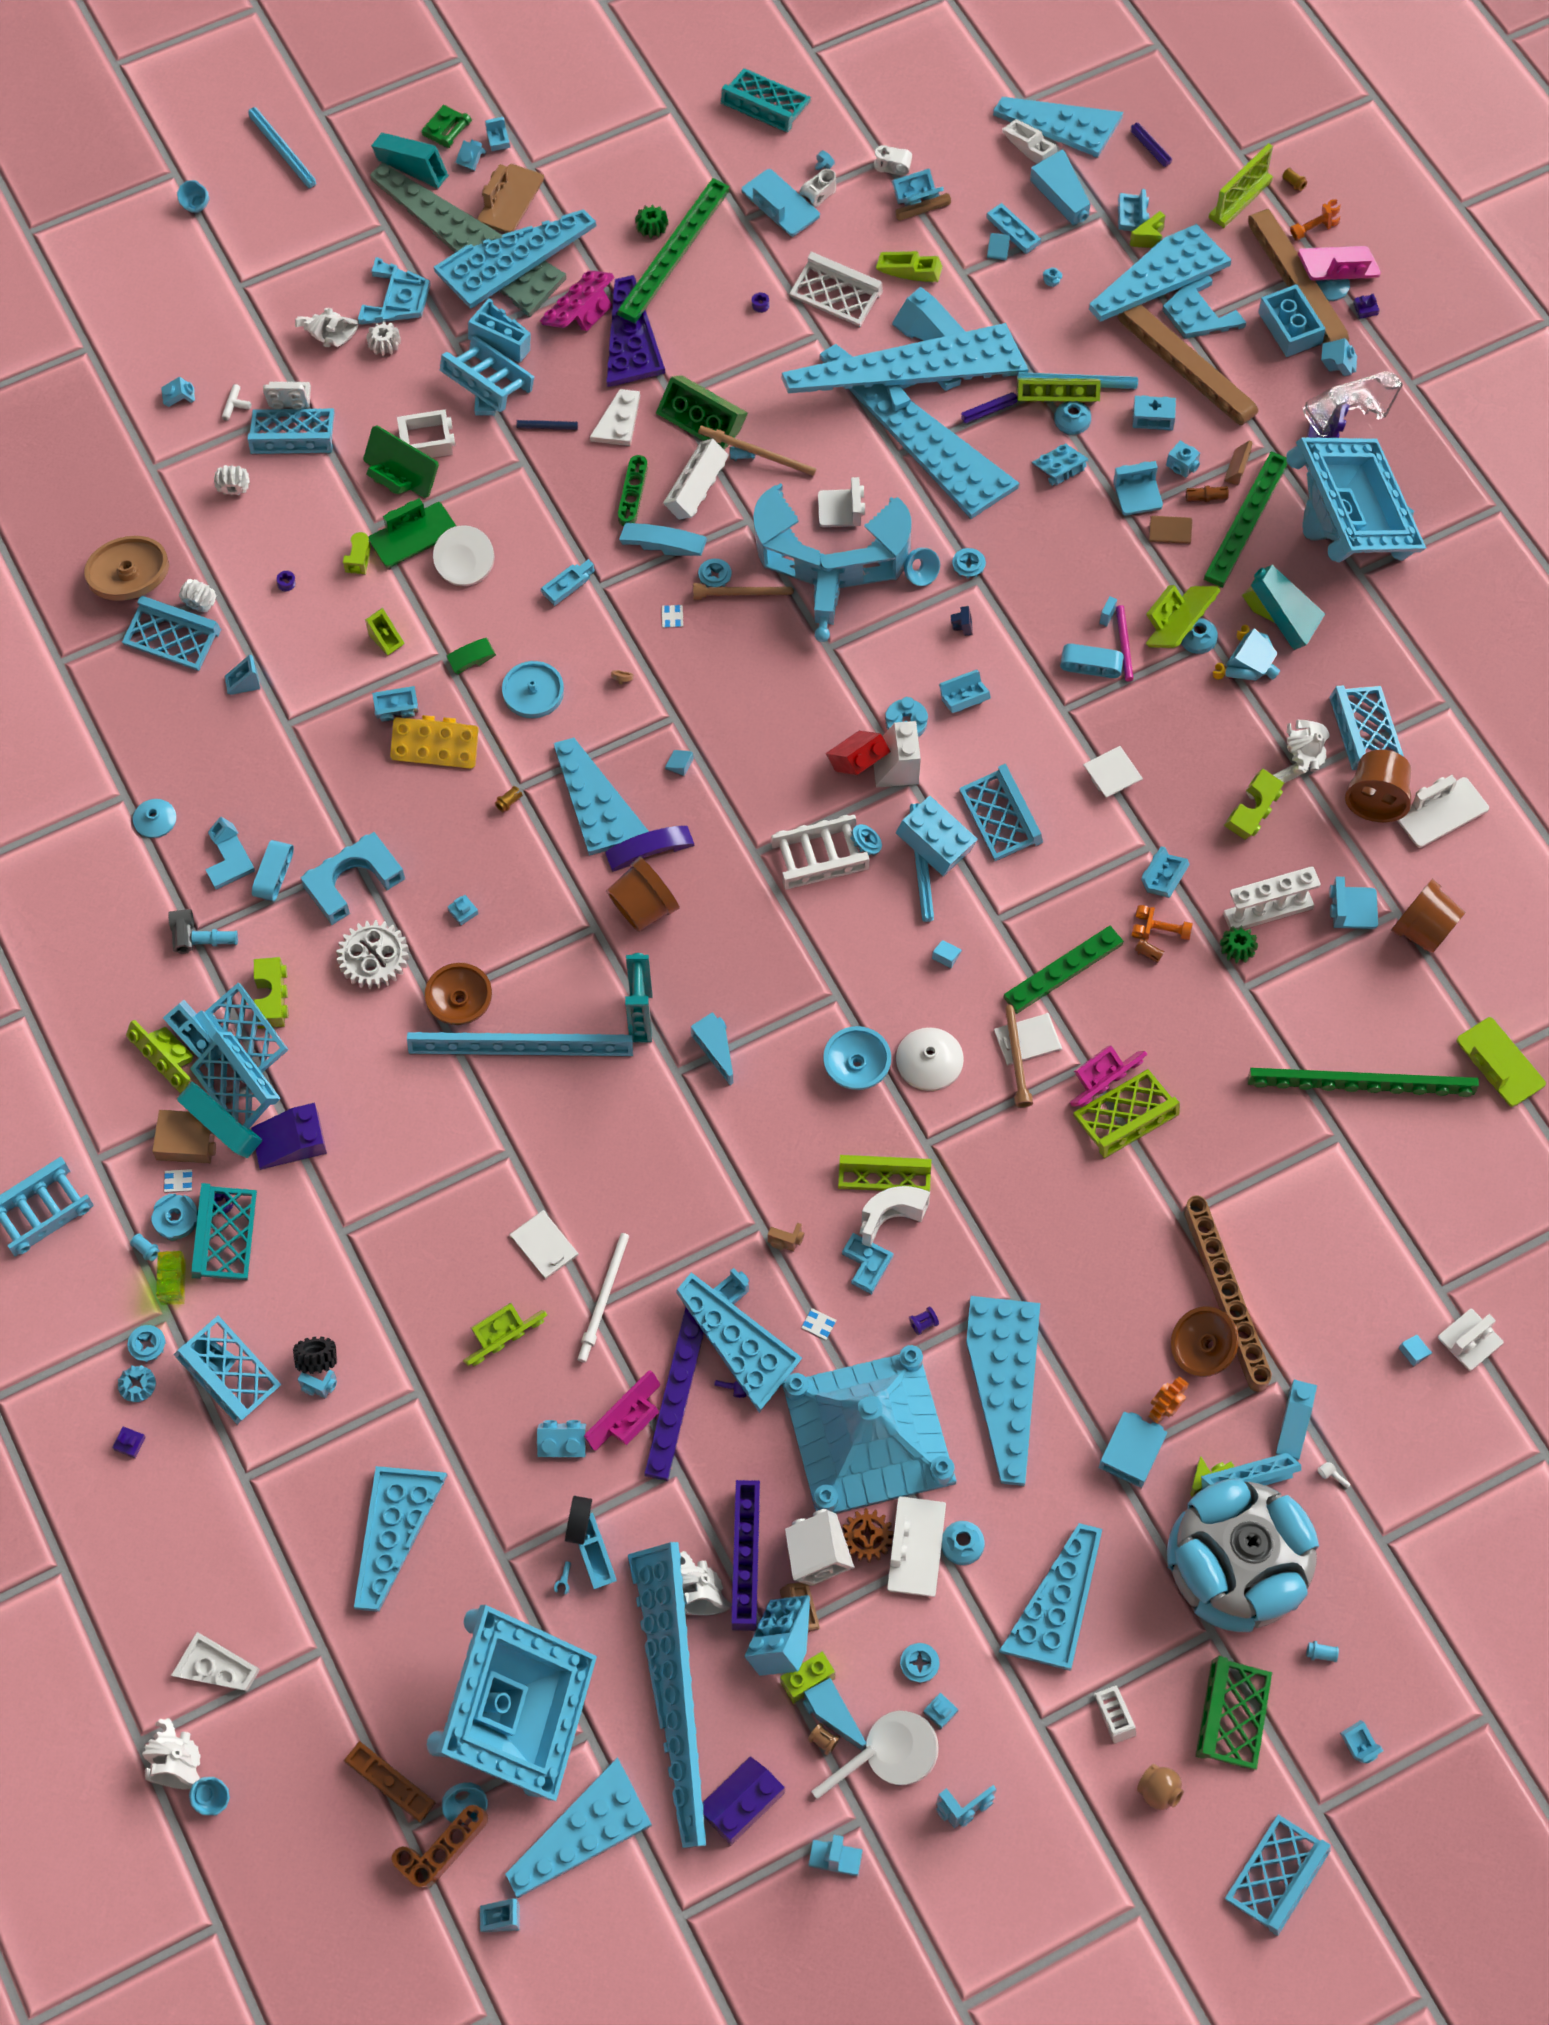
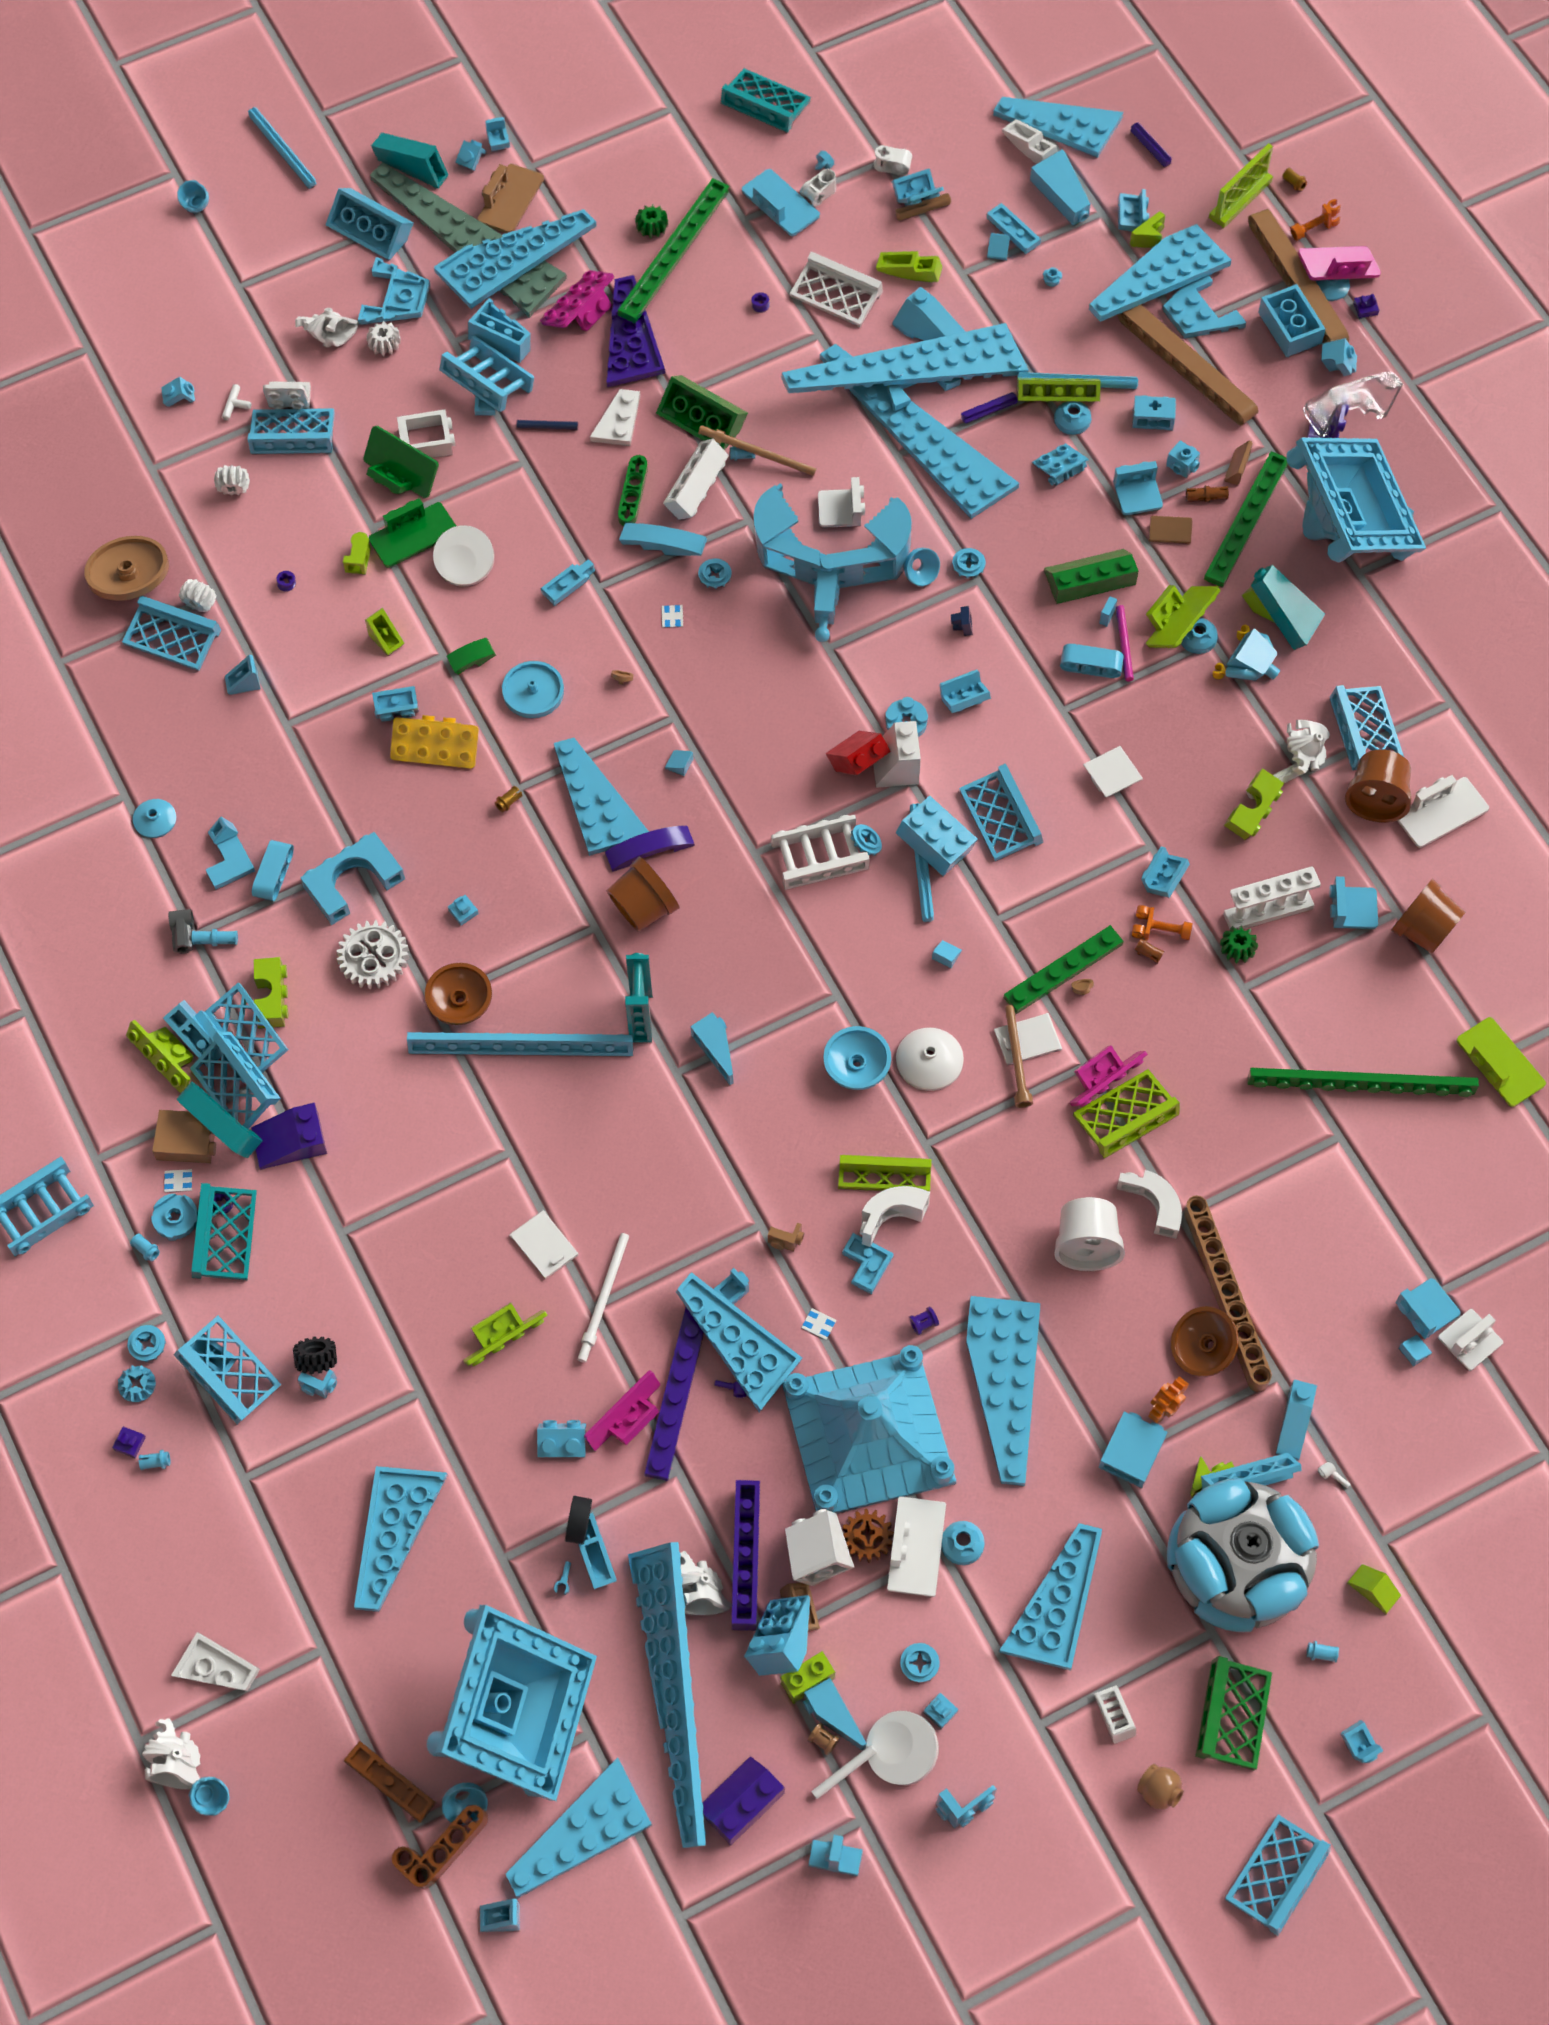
clear neon green brick [156,1251,186,1305] -> none
green plate [421,104,472,148] -> none
medium nougat piece [693,583,794,600] -> none
none -> medium azure pin [139,1450,171,1470]
none -> medium azure slope [325,188,413,260]
none -> green slope [1044,549,1139,604]
none -> white piece [1054,1197,1125,1271]
none -> medium nougat piece [1071,979,1094,995]
none -> white arch [1117,1170,1182,1239]
none -> lime slope [1347,1564,1401,1614]
none -> medium azure bracket [1395,1278,1460,1339]

